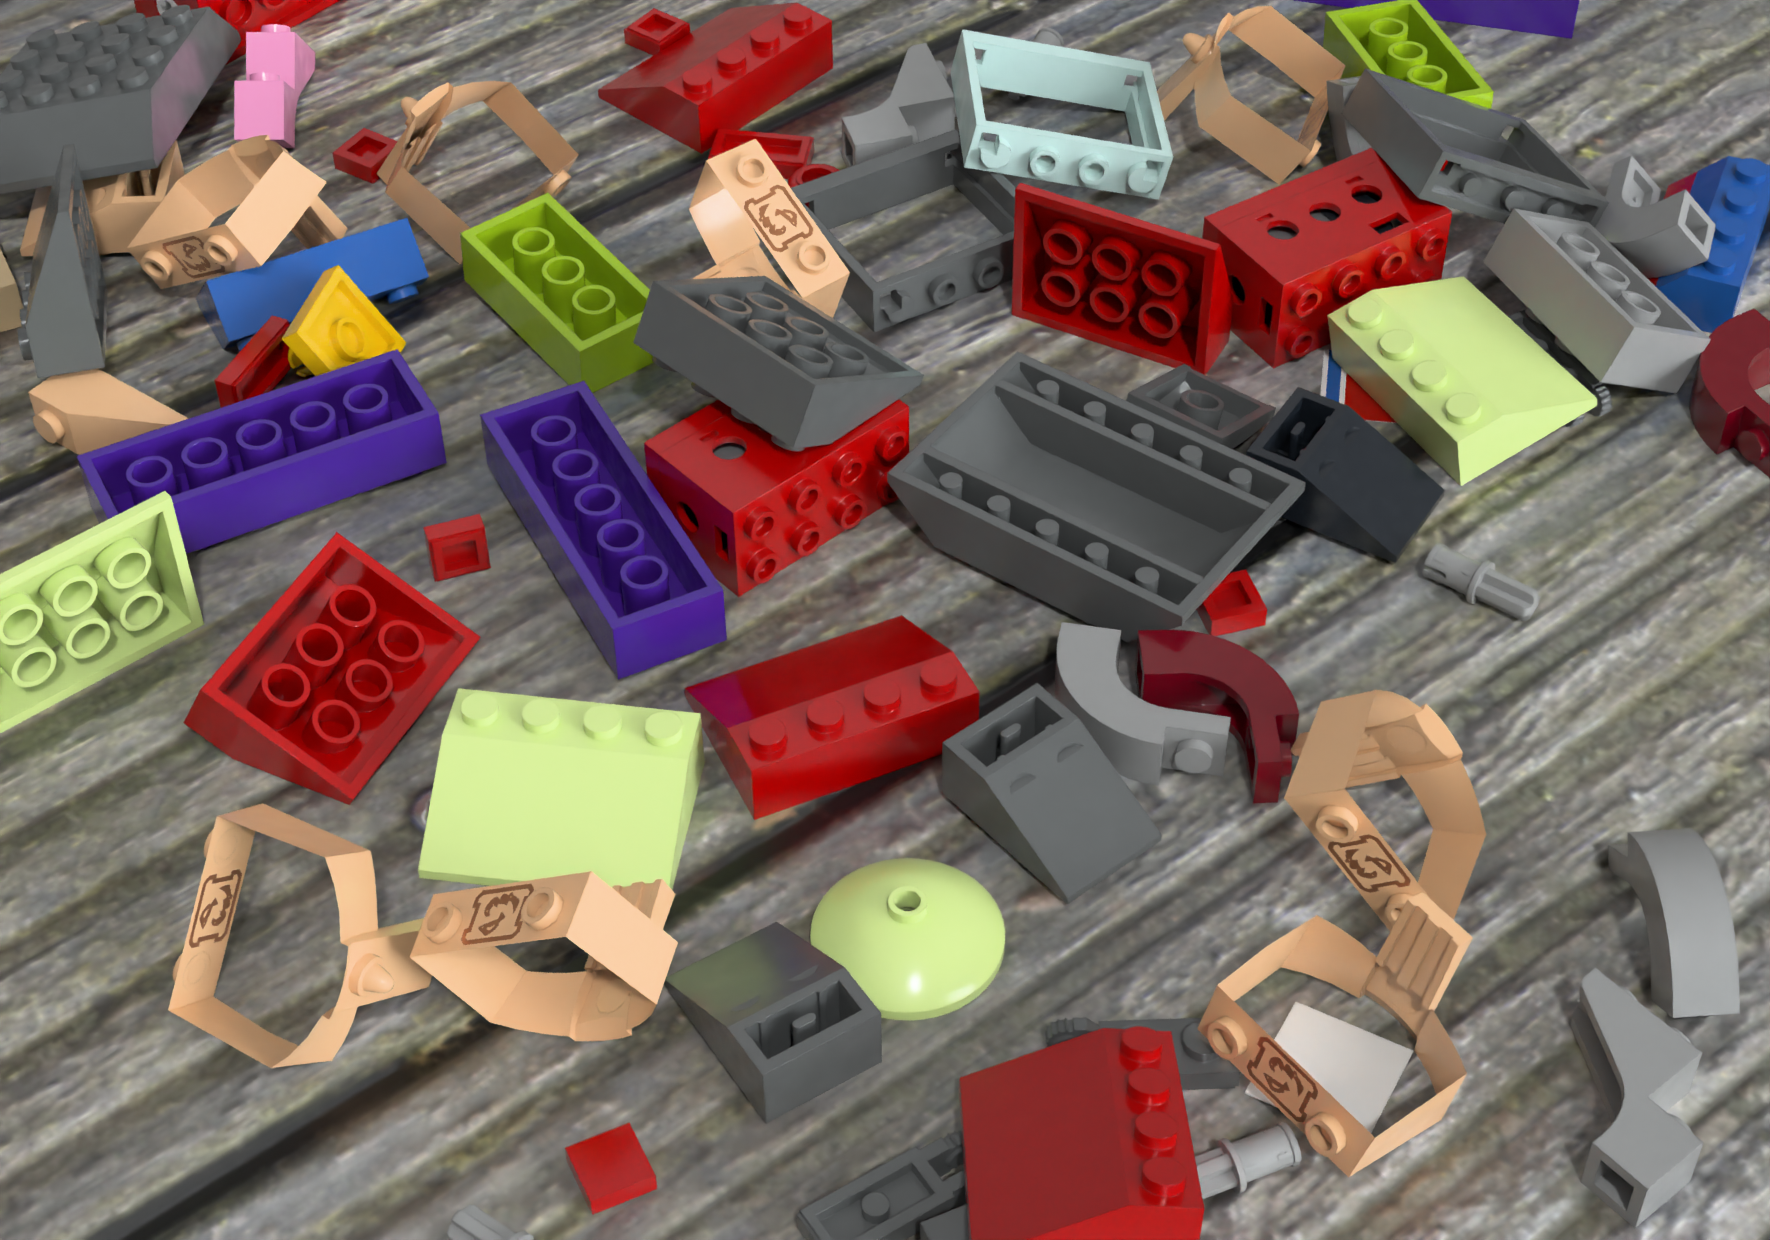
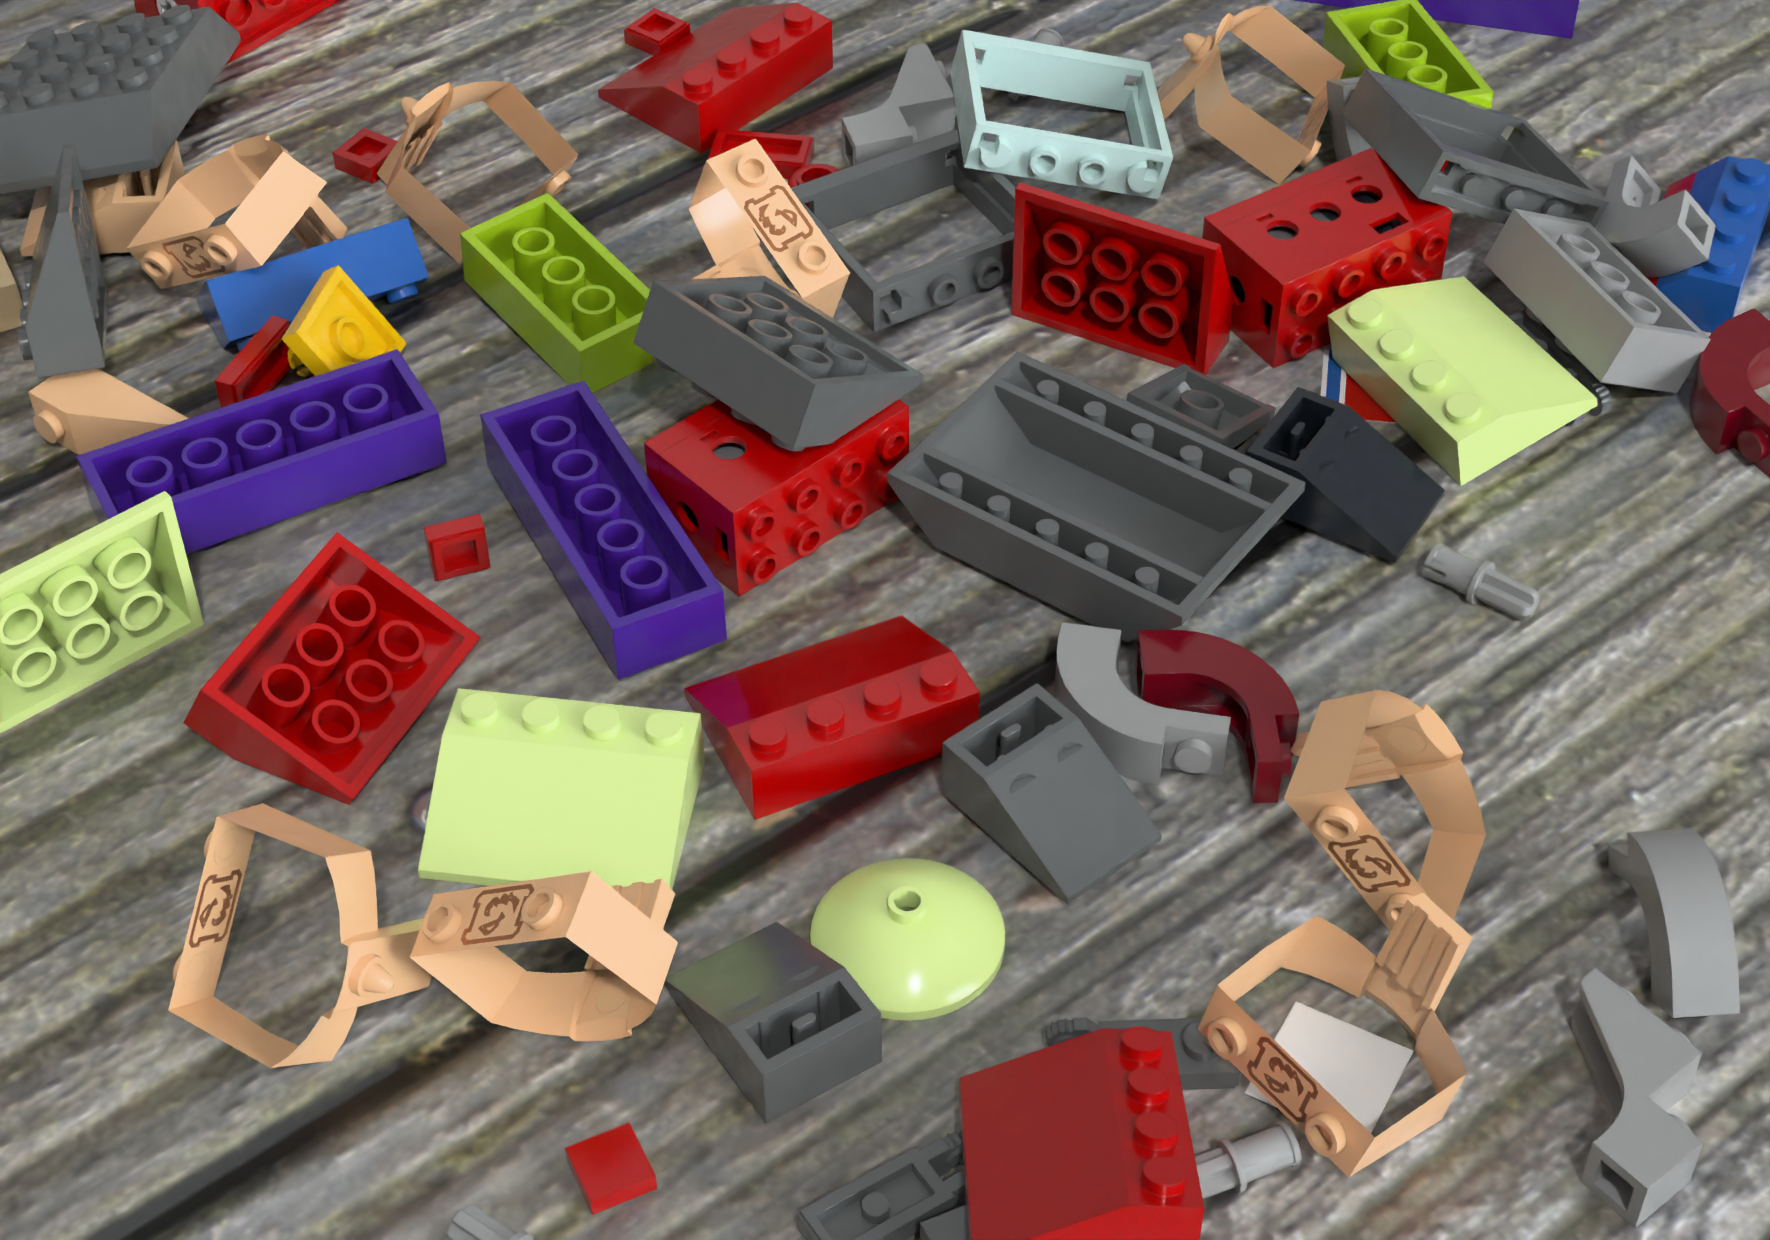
bright pink arch [234,24,315,148] -> none
red tile [1196,569,1267,636] -> none

